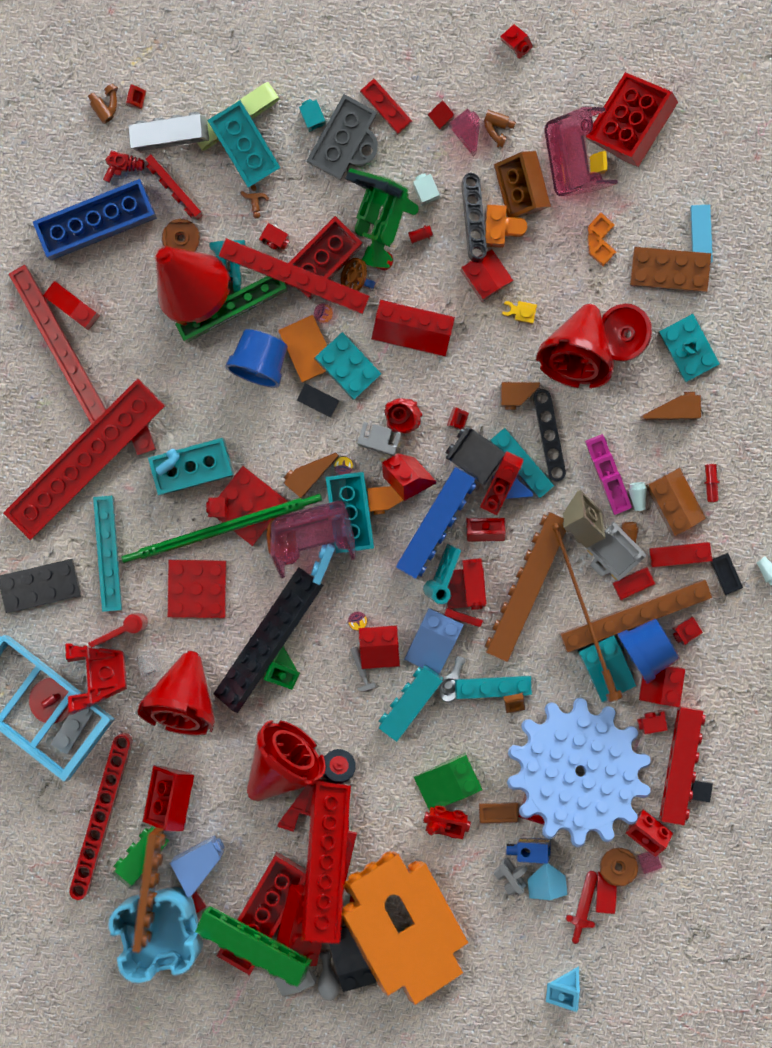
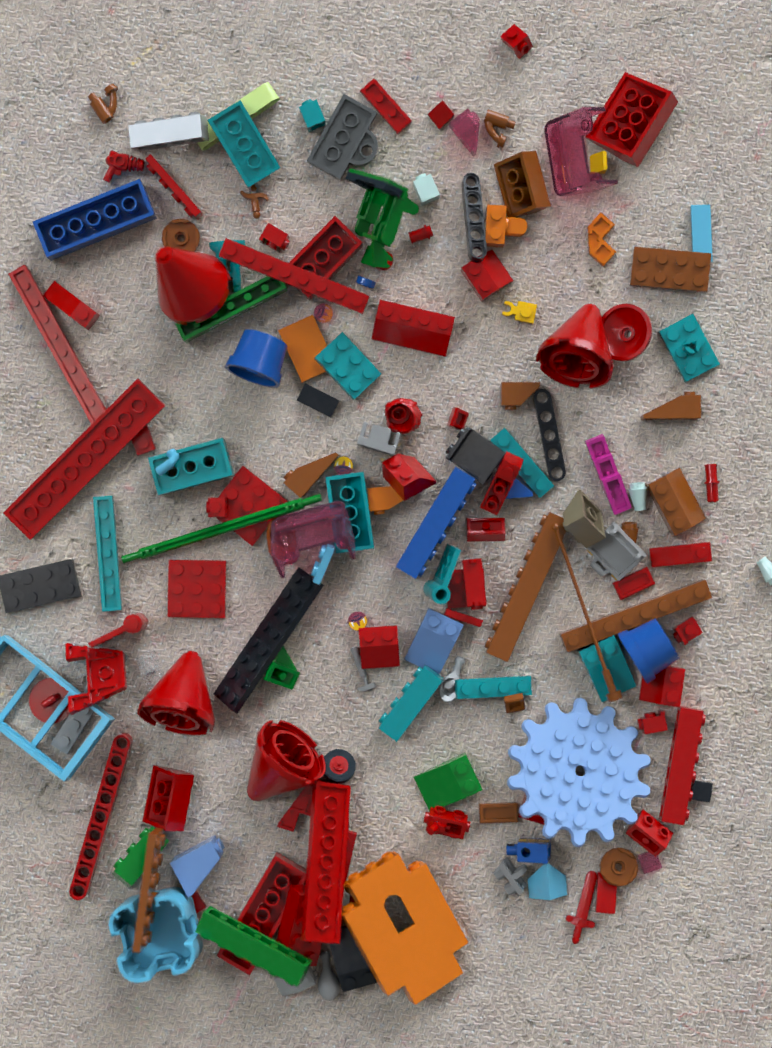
red slope [126,84,146,109] -> none
dark orange wheel [341,258,367,291] -> none
medium azure slope [546,966,580,1012] -> none
black tile [710,553,743,595] -> none

